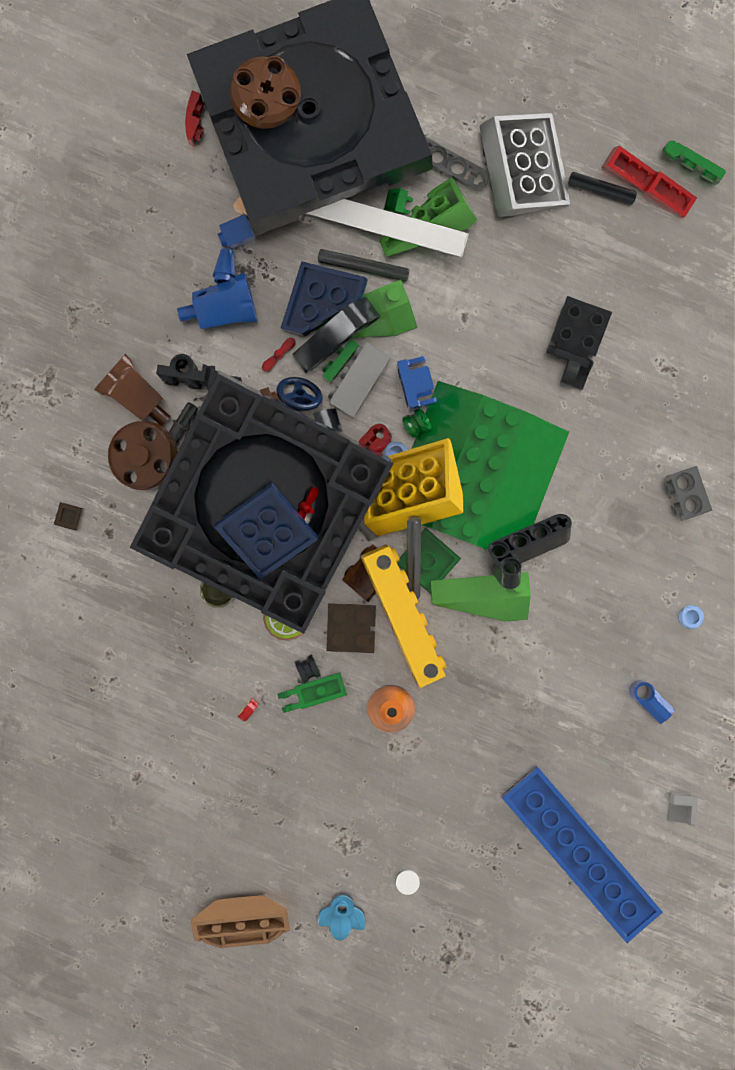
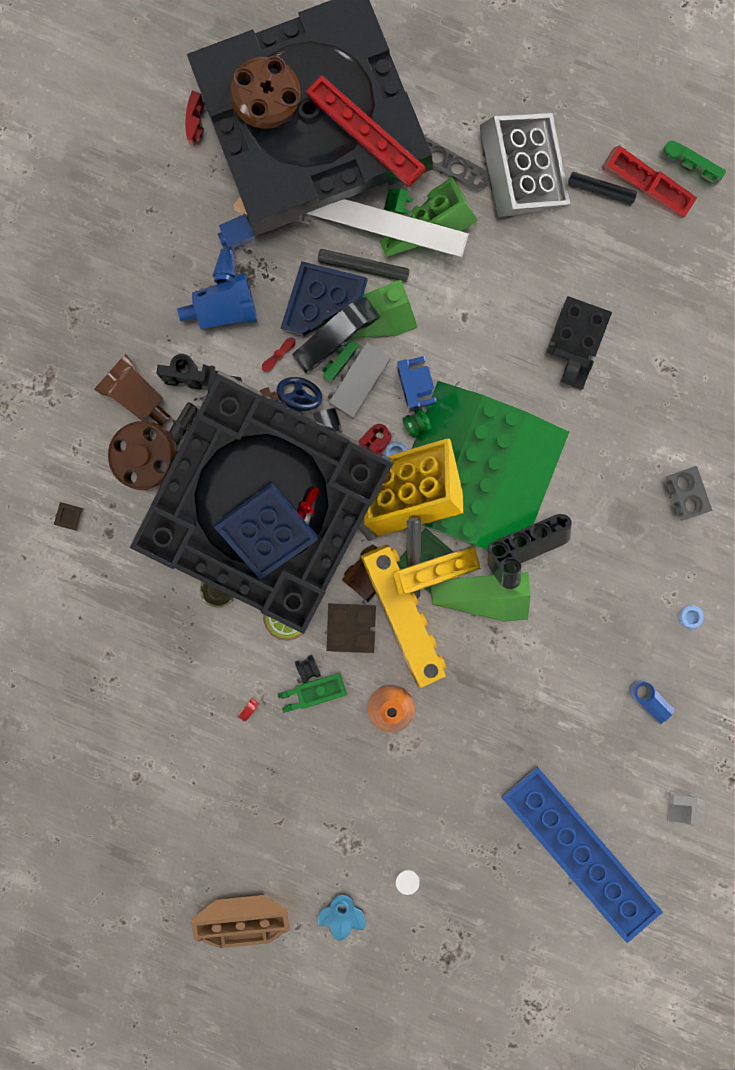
none -> red tile [305,75,426,187]
none -> yellow tile [393,546,481,595]

